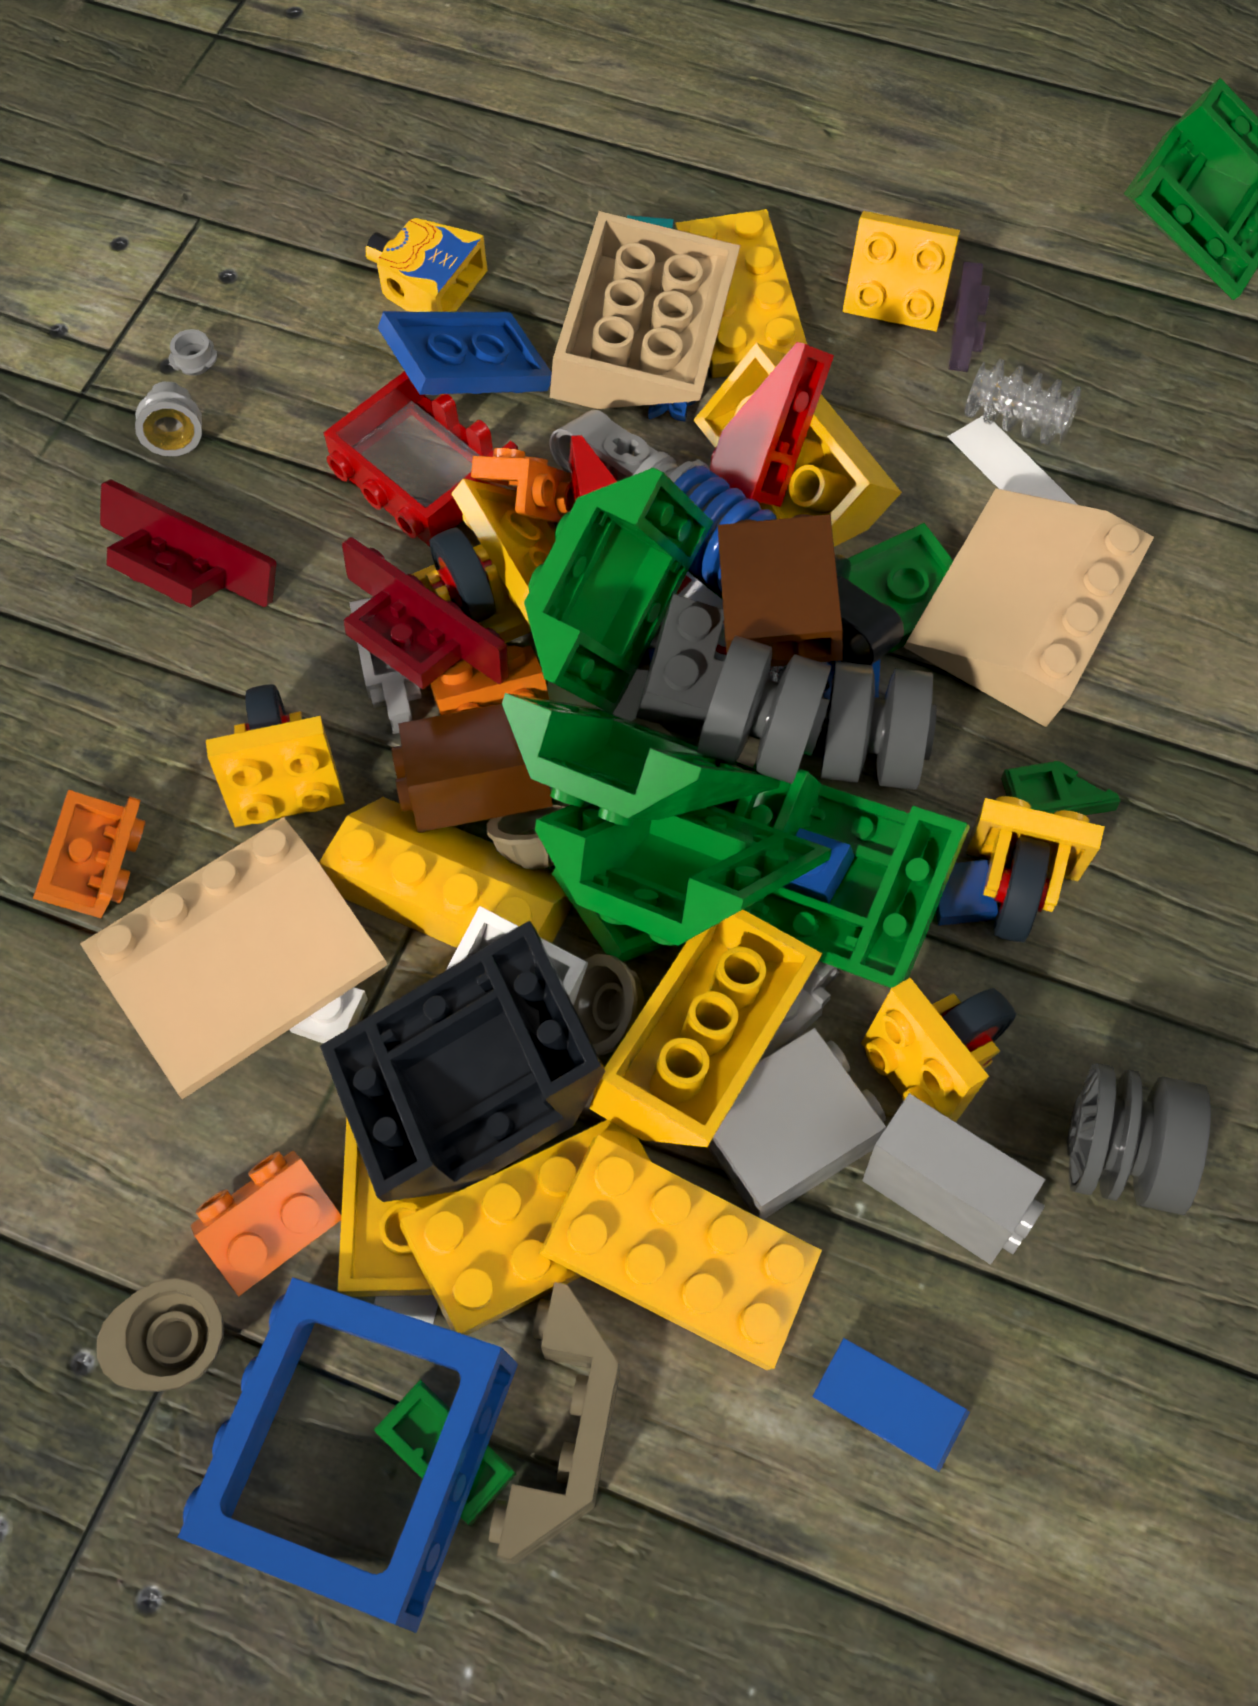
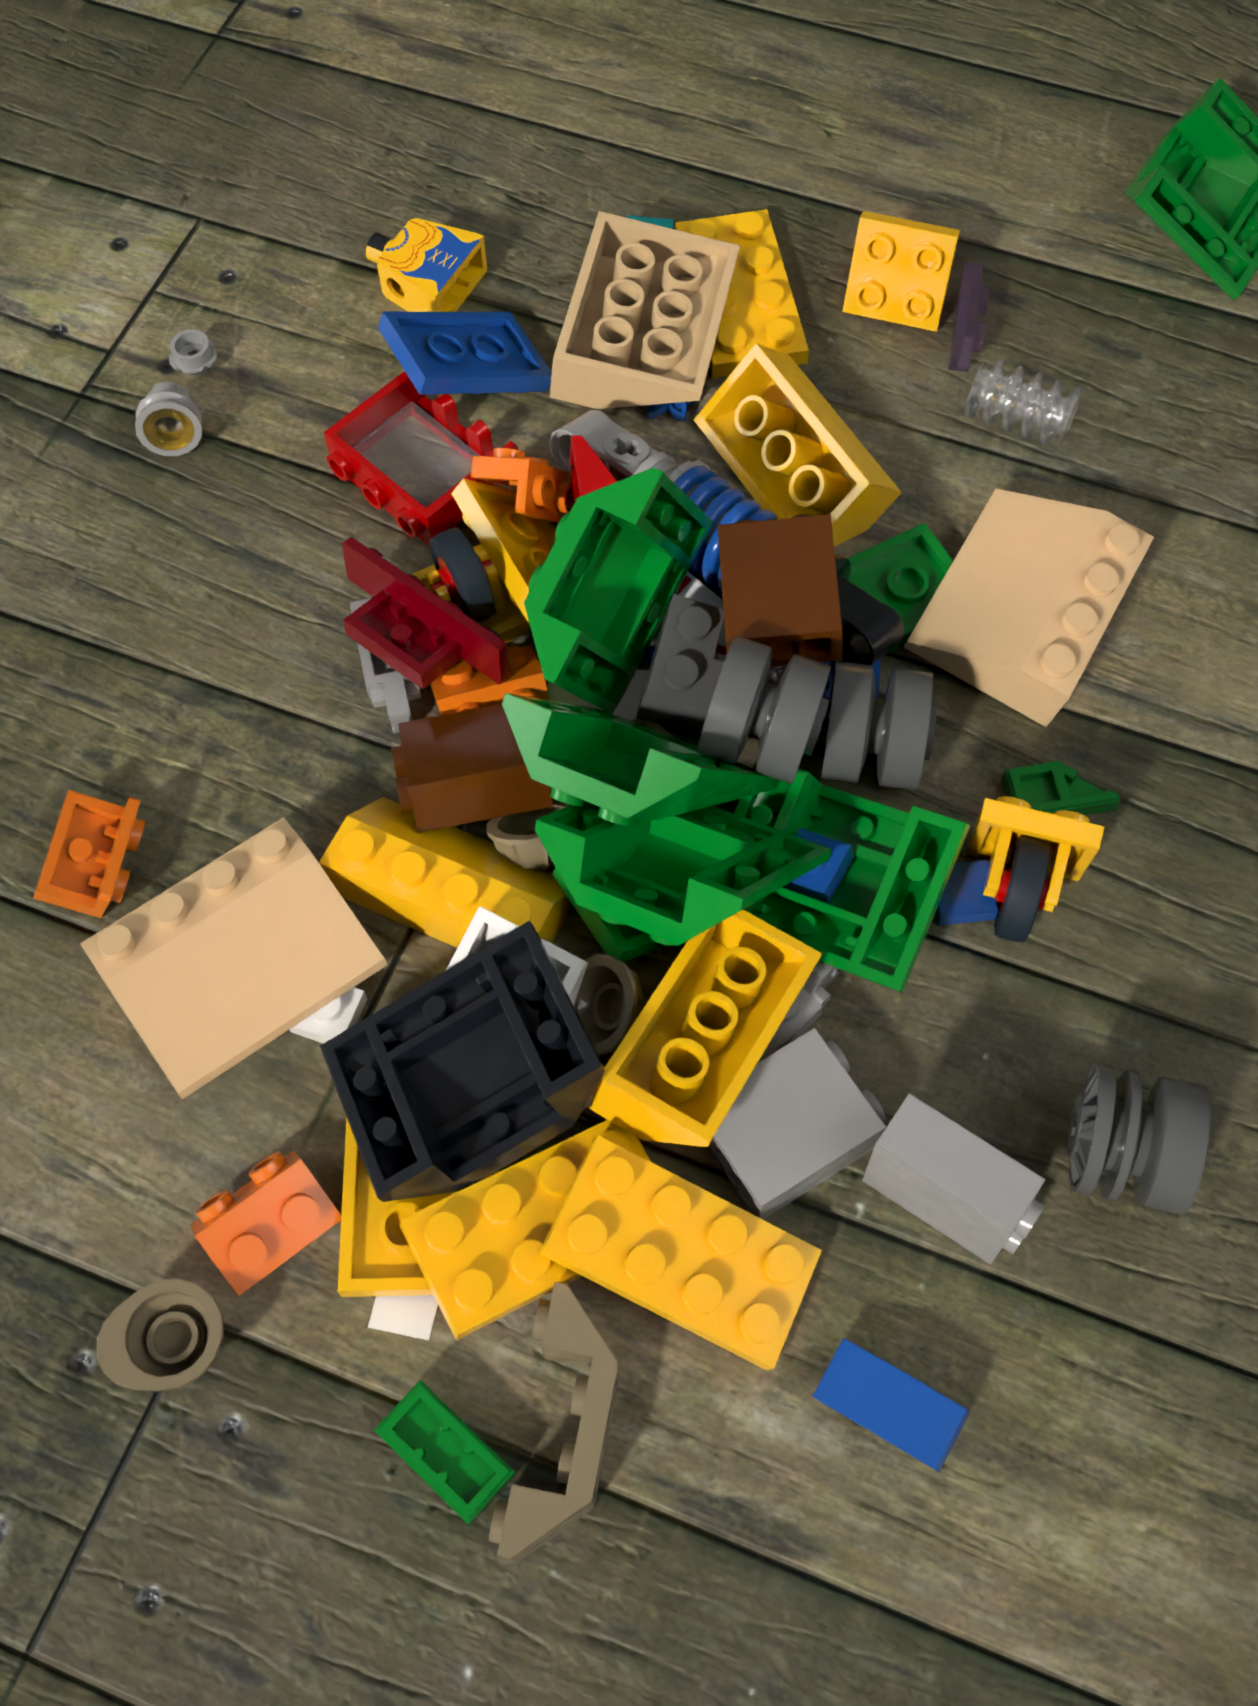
dark red bracket [100,479,277,608] -> none
blue piece [177,1277,518,1633] -> none
yellow plate [206,684,345,828] -> none
red slope [709,342,834,507] -> none
yellow plate [861,978,1016,1122] -> none
white sticker [947,414,1078,505] -> none

